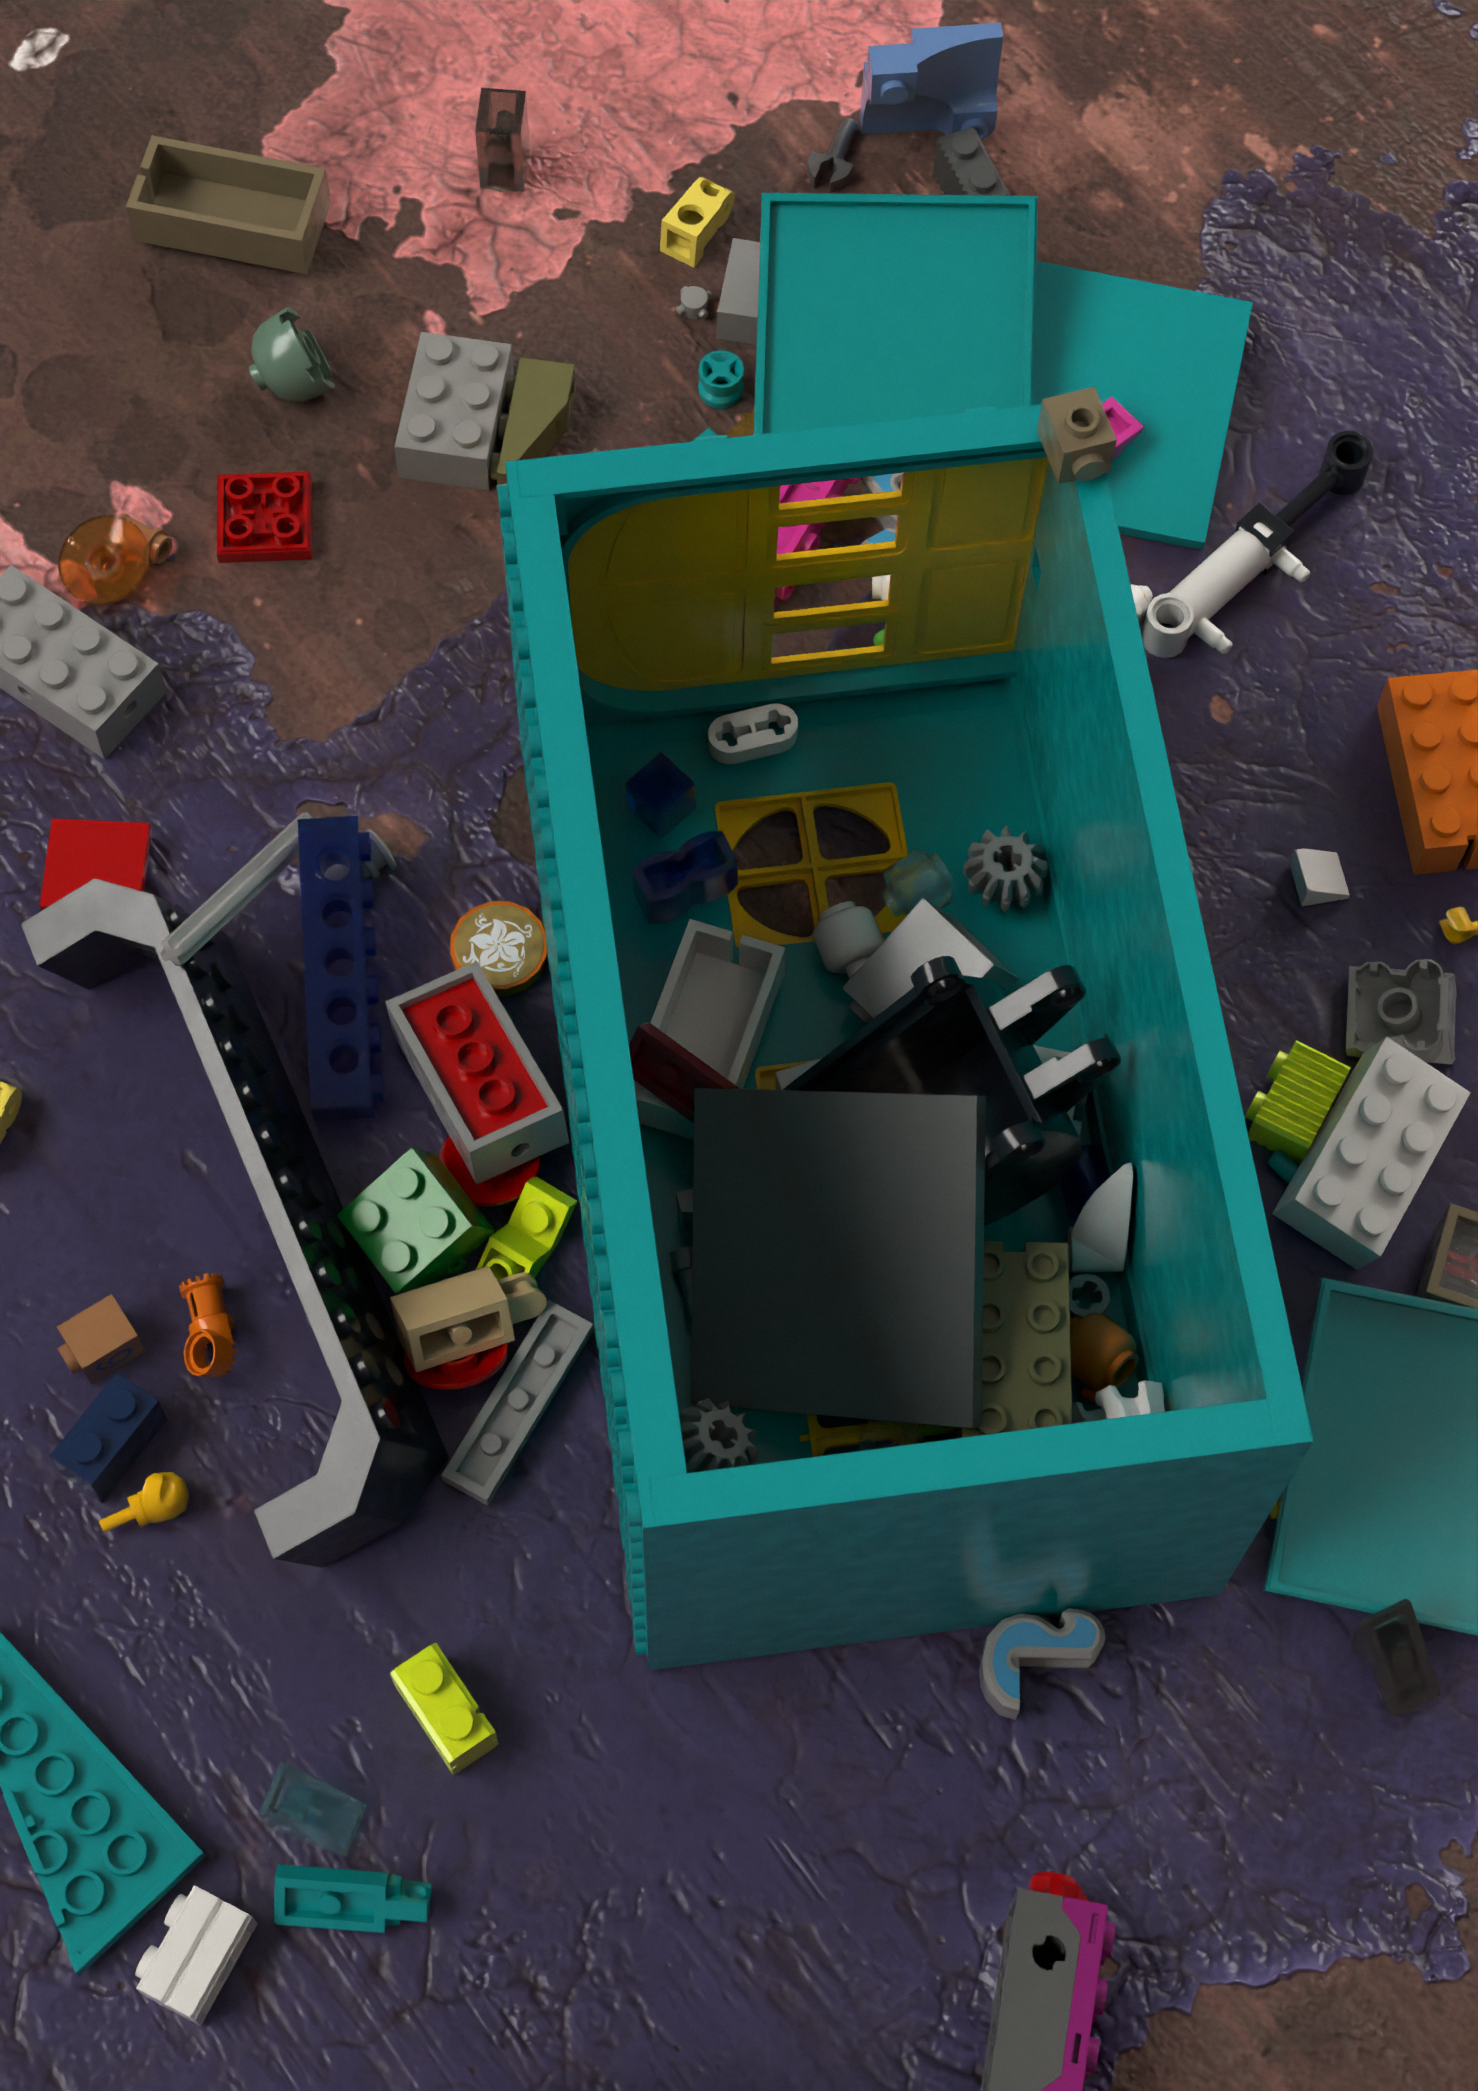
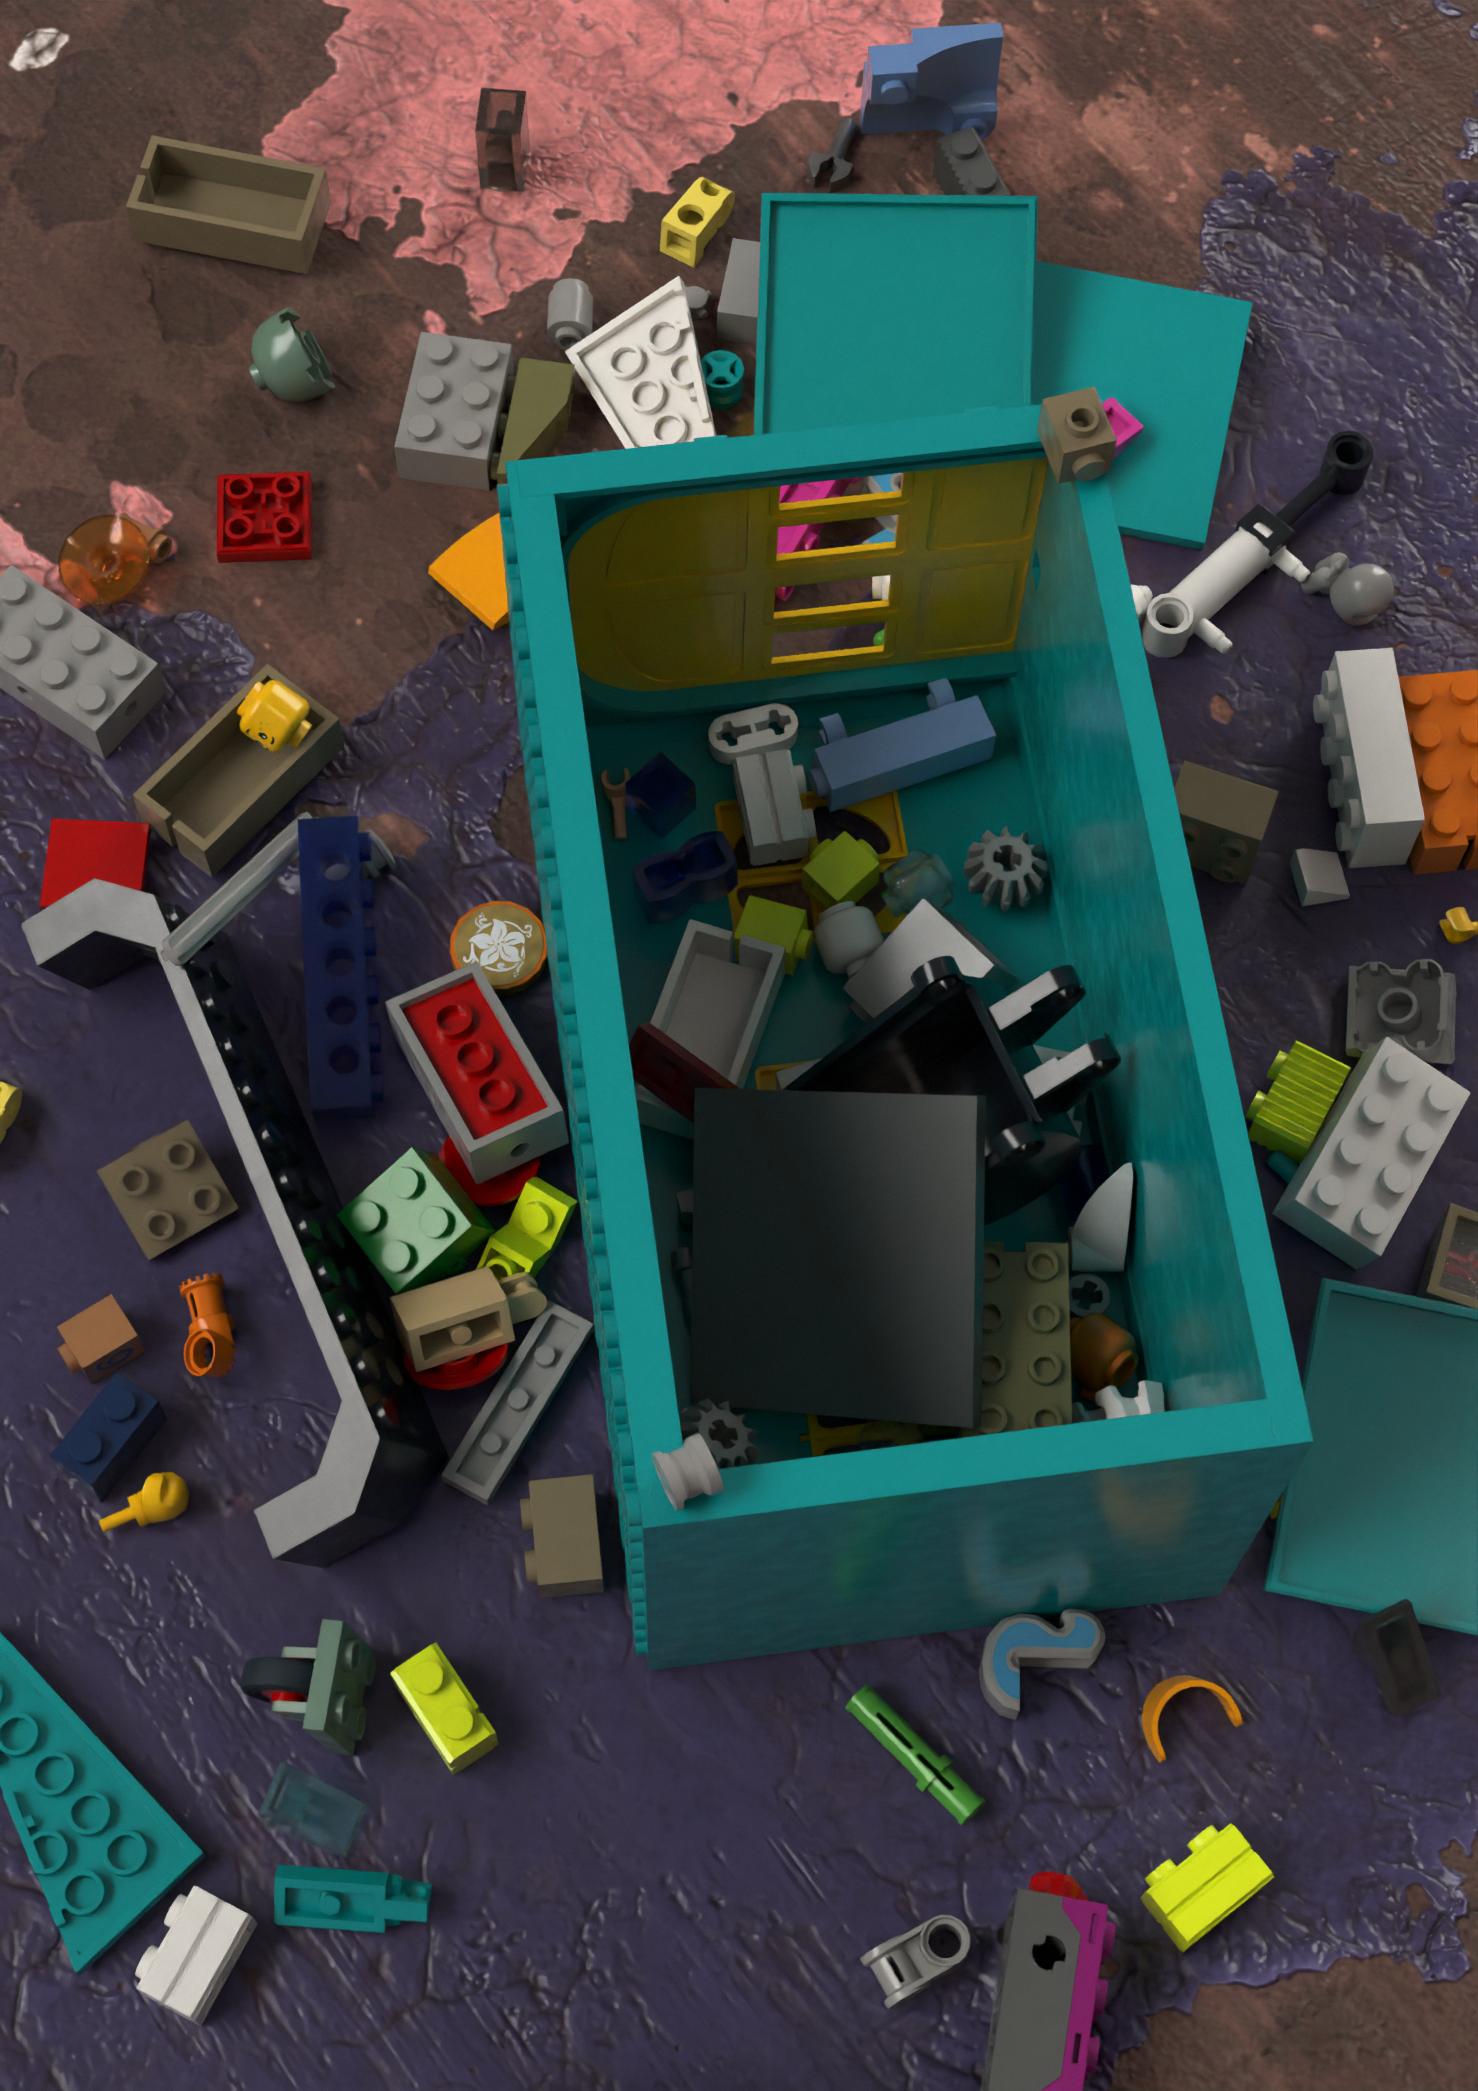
none -> dark tan plate [96,1119,239,1260]
none -> dark tan piece [133,663,345,878]
none -> yellow head [236,680,312,753]
none -> sand green plate [241,1619,376,1755]
none -> light orange slope [428,513,509,630]
none -> dark tan brick [520,1474,604,1599]
none -> light grey brick [547,278,593,350]
none -> white wing [565,276,716,449]
none -> light nougat hand [601,768,633,840]
none -> light grey wheel [651,1433,724,1512]
none -> white brick [732,749,816,866]
none -> neon yellow brick [733,895,814,975]
none -> neon yellow brick [802,831,880,910]
none -> light blue brick [808,677,996,812]
none -> bright green pin [845,1683,986,1826]
none -> light grey piece [860,1915,970,2010]
none -> neon yellow brick [1140,1823,1274,1952]
none -> light orange helmet [1142,1675,1243,1763]
none -> dark tan brick [1174,760,1279,885]
none -> light grey piece [1301,552,1394,626]
none -> white brick [1313,648,1425,868]

